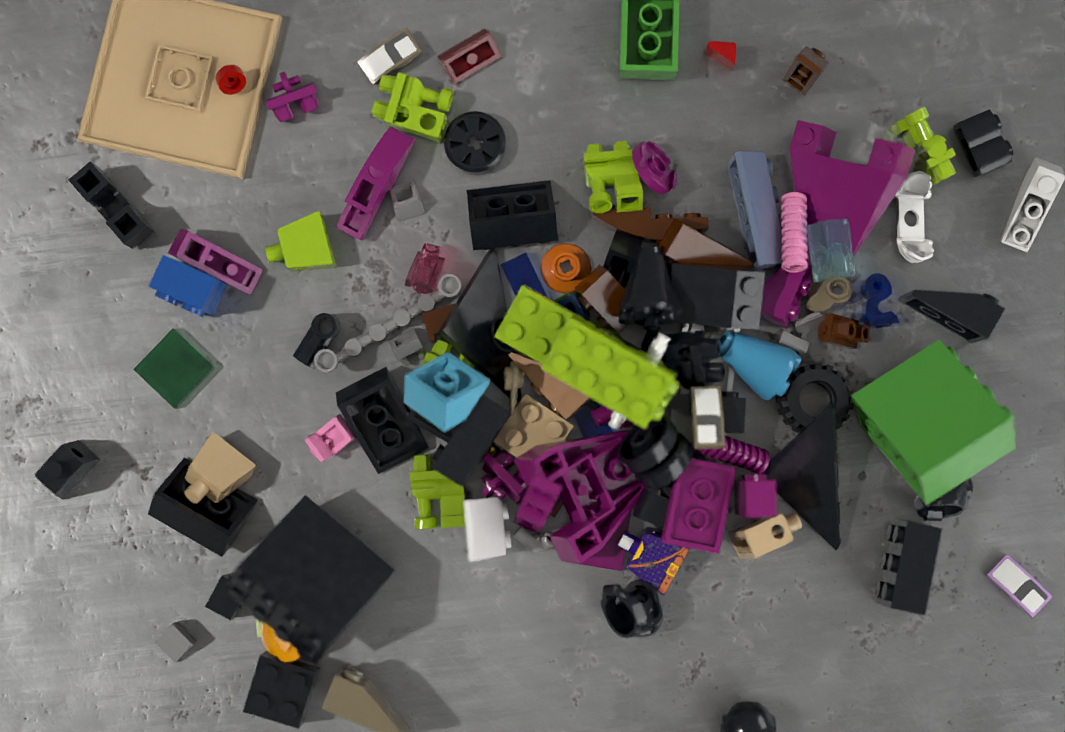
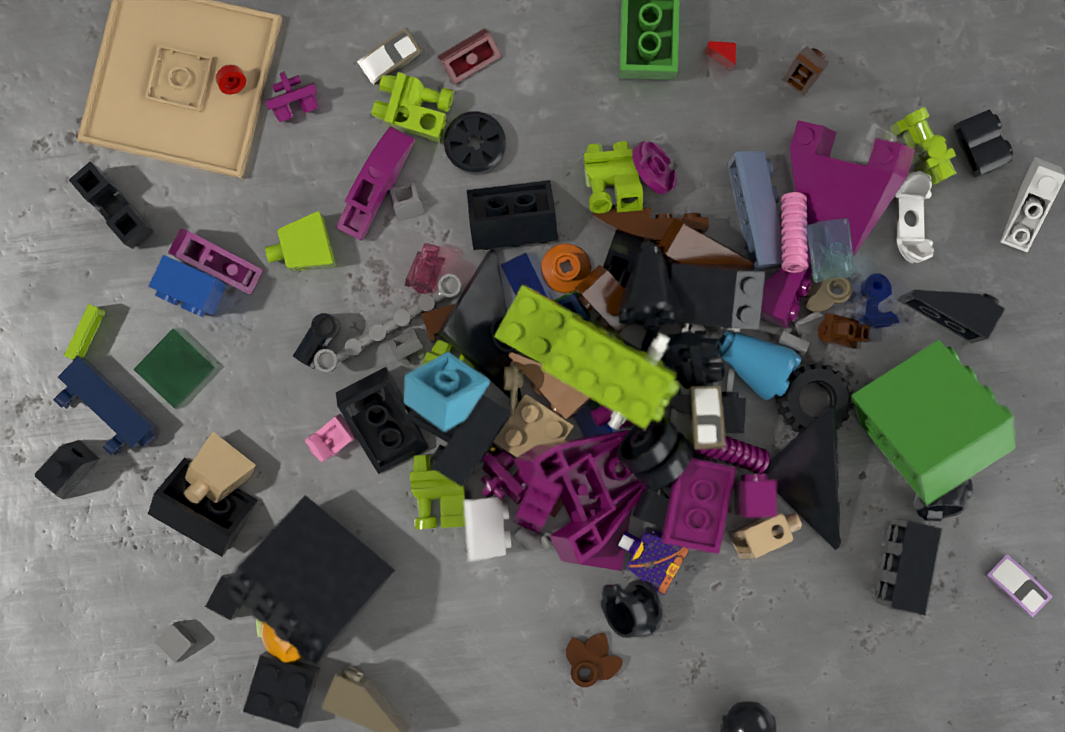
none -> dark blue brick [53,356,158,455]
none -> lime tile [63,304,106,360]
none -> reddish brown plate [566,633,623,687]

